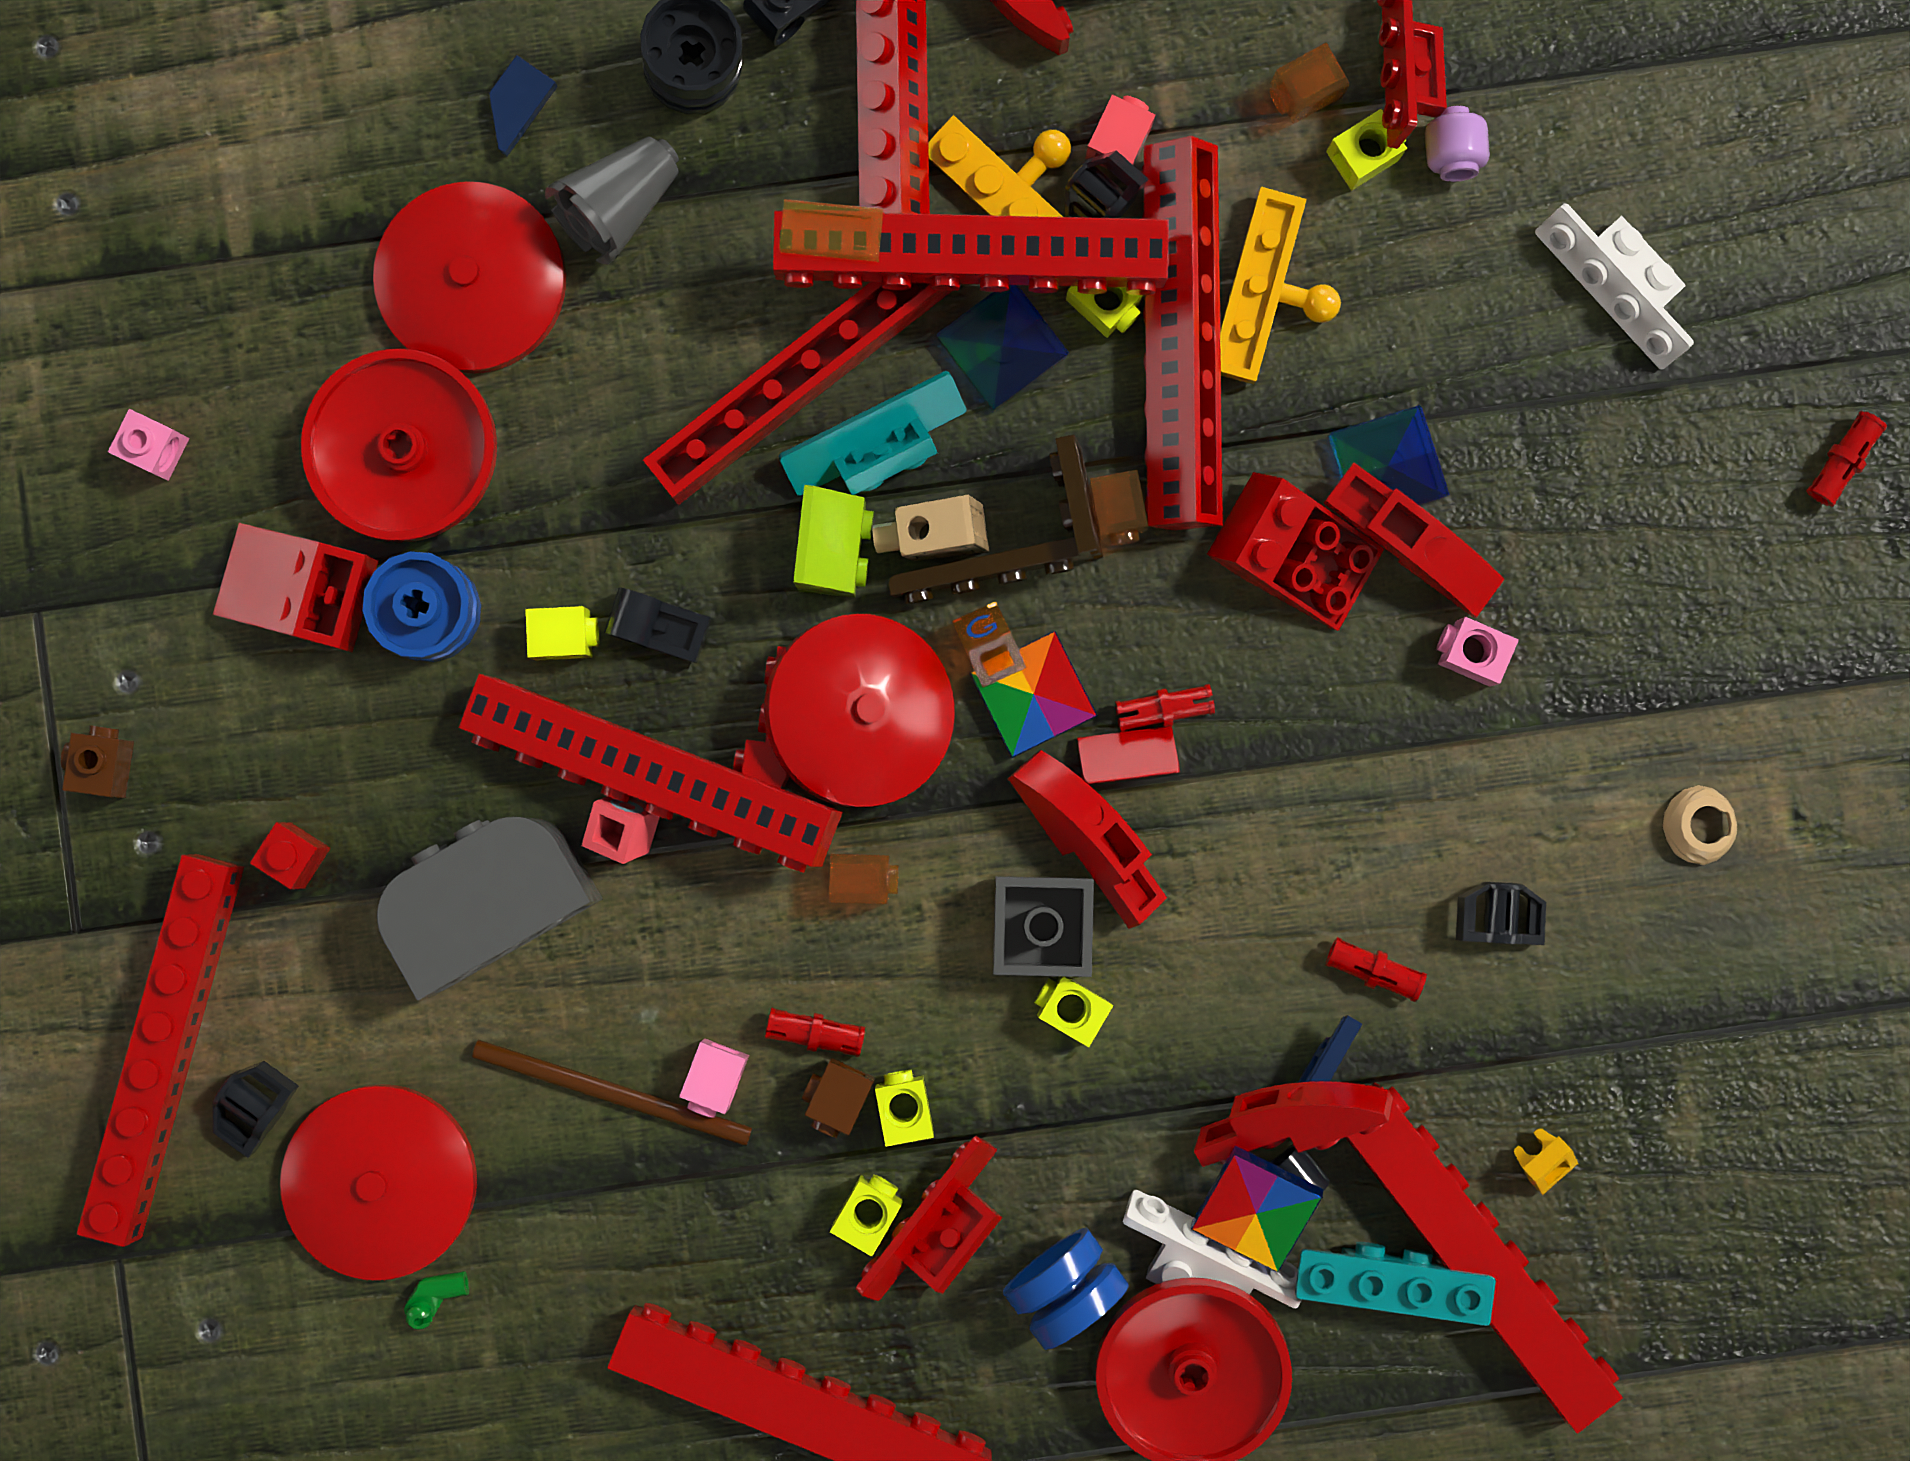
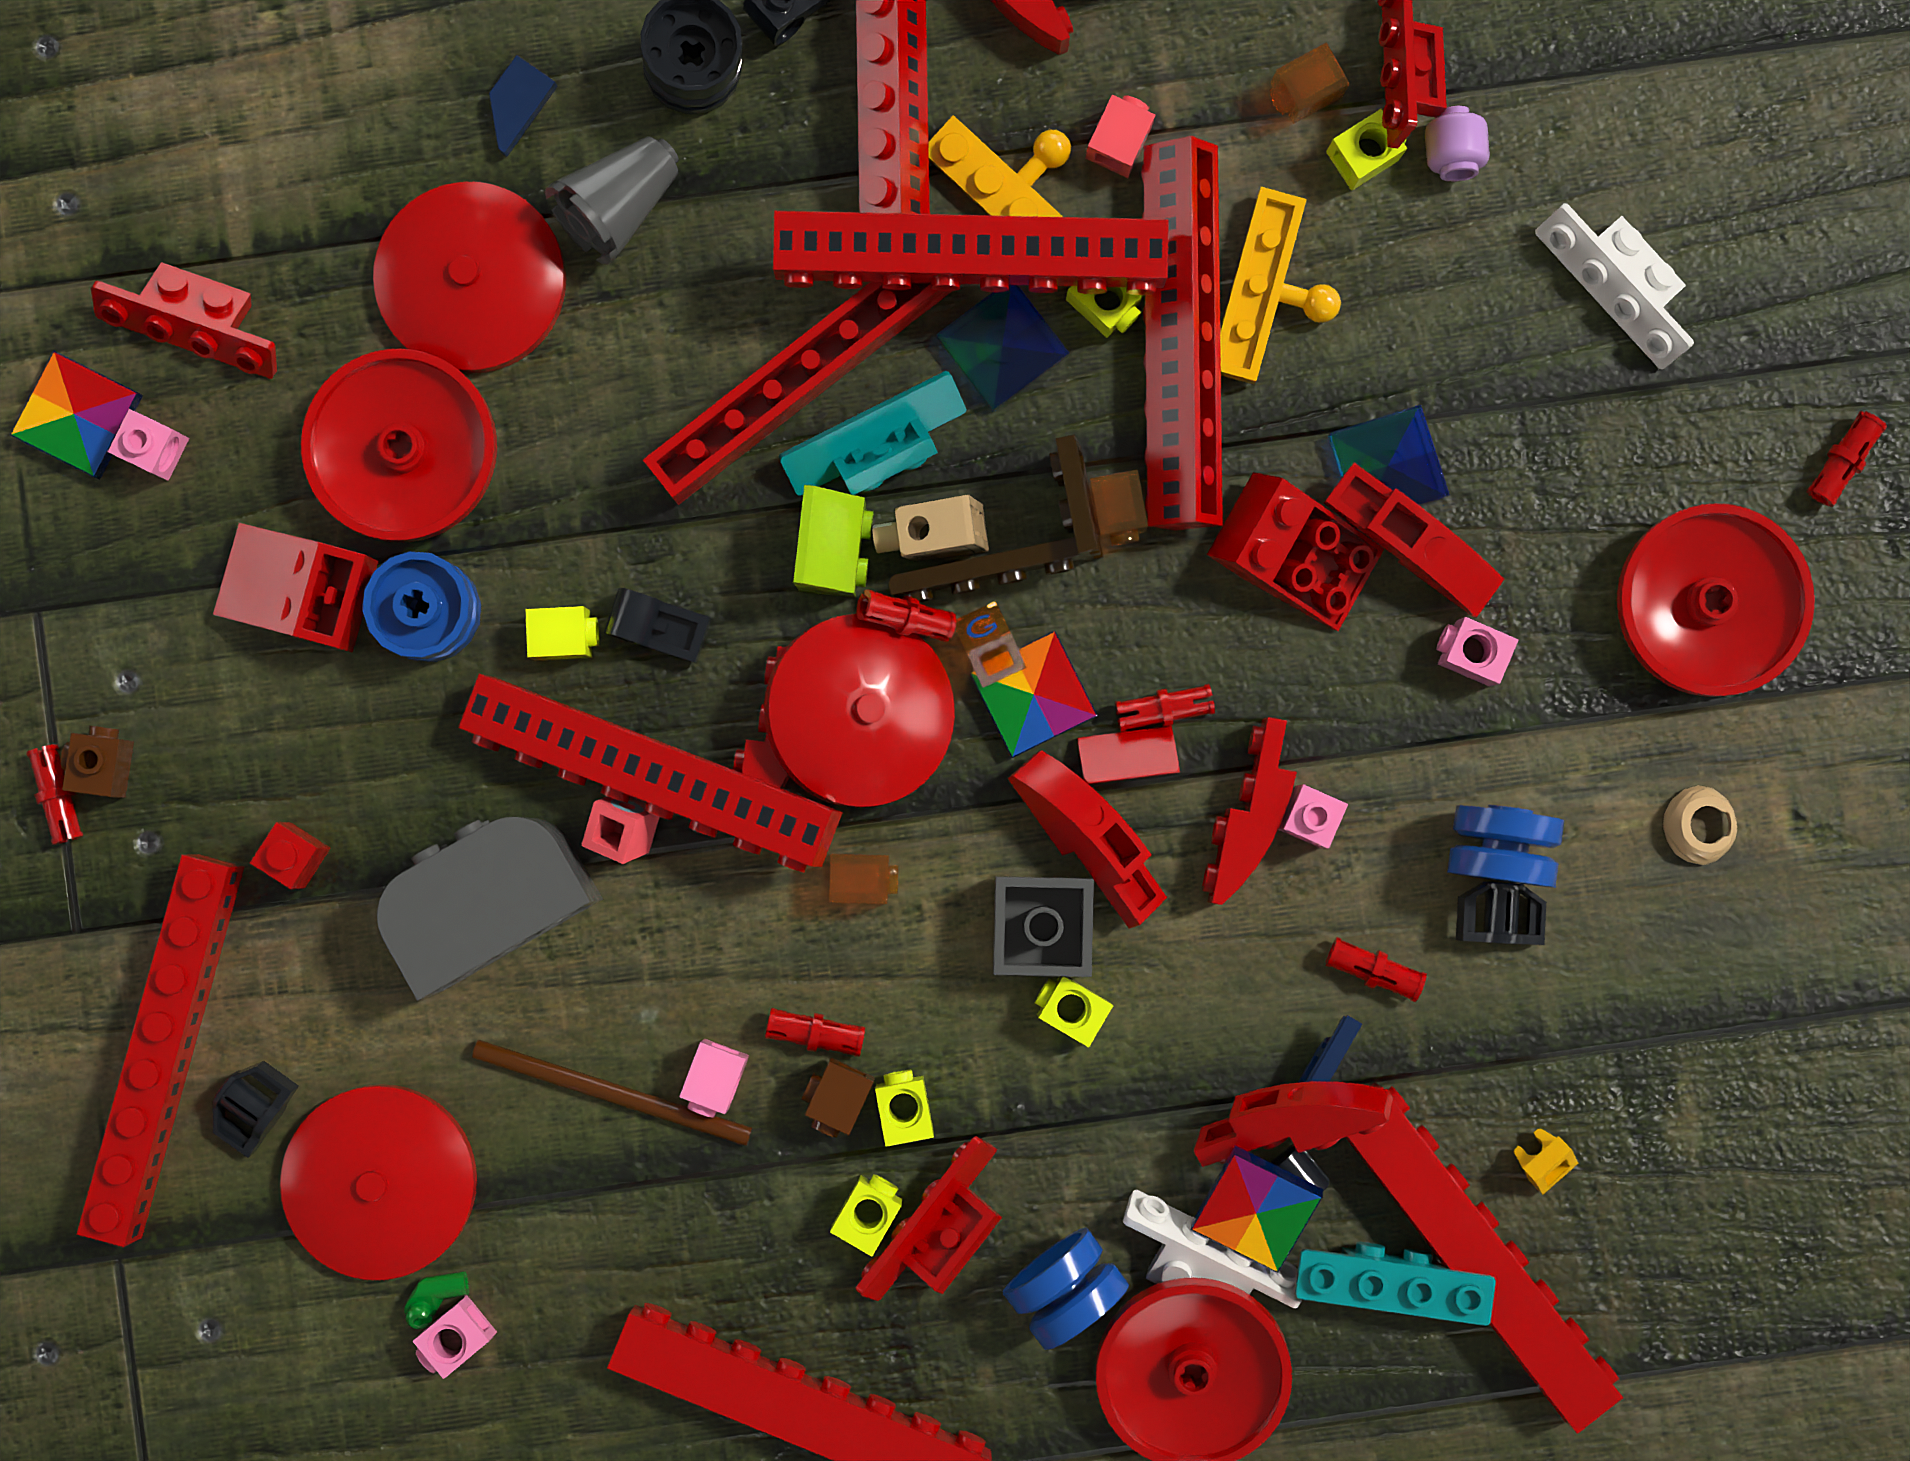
tile [780,199,884,262] -> none
black piece [1064,150,1149,218] -> none
none -> tile [10,350,143,480]
none -> red pin [26,744,84,845]
none -> red bracket [91,262,277,379]
none -> bright pink brick [413,1295,497,1379]
none -> red pin [856,589,956,642]
none -> red slope [1202,717,1297,905]
none -> bright pink brick [1278,784,1348,849]
none -> blue wheel [1447,805,1564,888]
none -> red dish [1617,503,1815,697]

